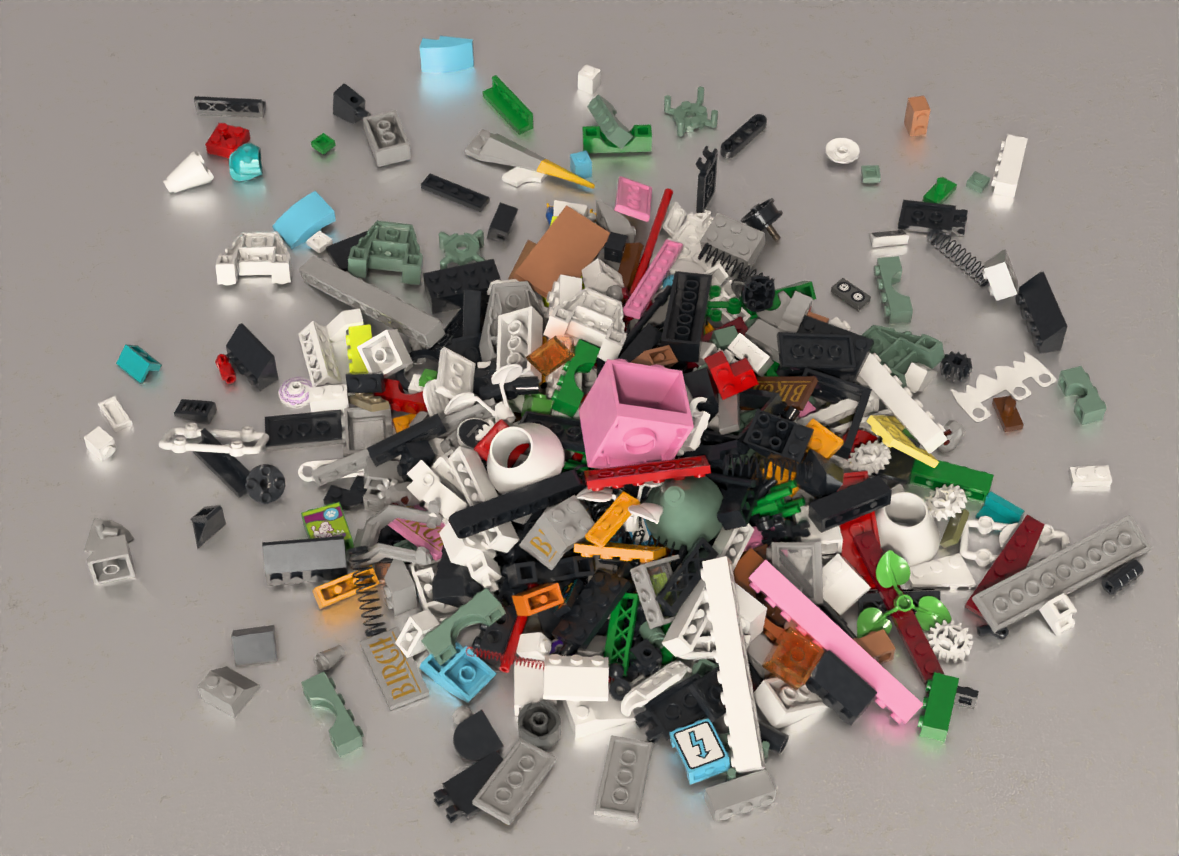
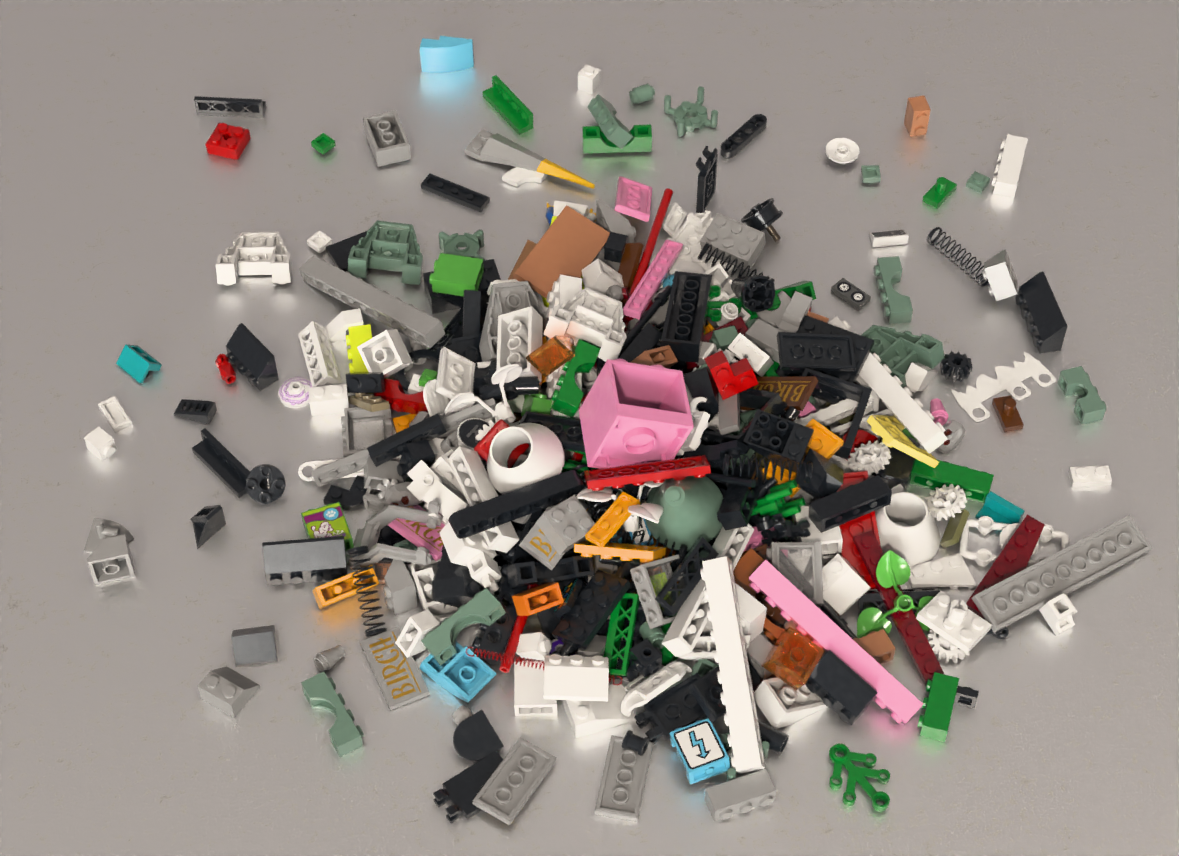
white bar [159,423,269,457] -> none
white cone [163,151,214,193] -> none
teal helmet [229,143,263,181] -> none
black tile [265,410,343,451] -> none
medium azure slope [272,191,336,249] -> none
black torso [333,83,371,124] -> none
black hinge [487,202,518,242] -> none
dark grey brick [518,701,561,752] -> none
medium azure brick [570,151,592,179] -> none
black plate [609,662,631,701] -> none
black tile [898,200,968,236] -> none
black axle [1101,559,1144,595] -> none
none -> bright green brick [429,253,484,296]
none -> black bush [622,730,649,756]
none -> sand green brick [629,83,655,104]
none -> white cone [716,303,738,327]
none -> green plant [829,743,890,811]
none -> white plate [916,591,992,653]
none -> bright pink cone [930,398,948,425]

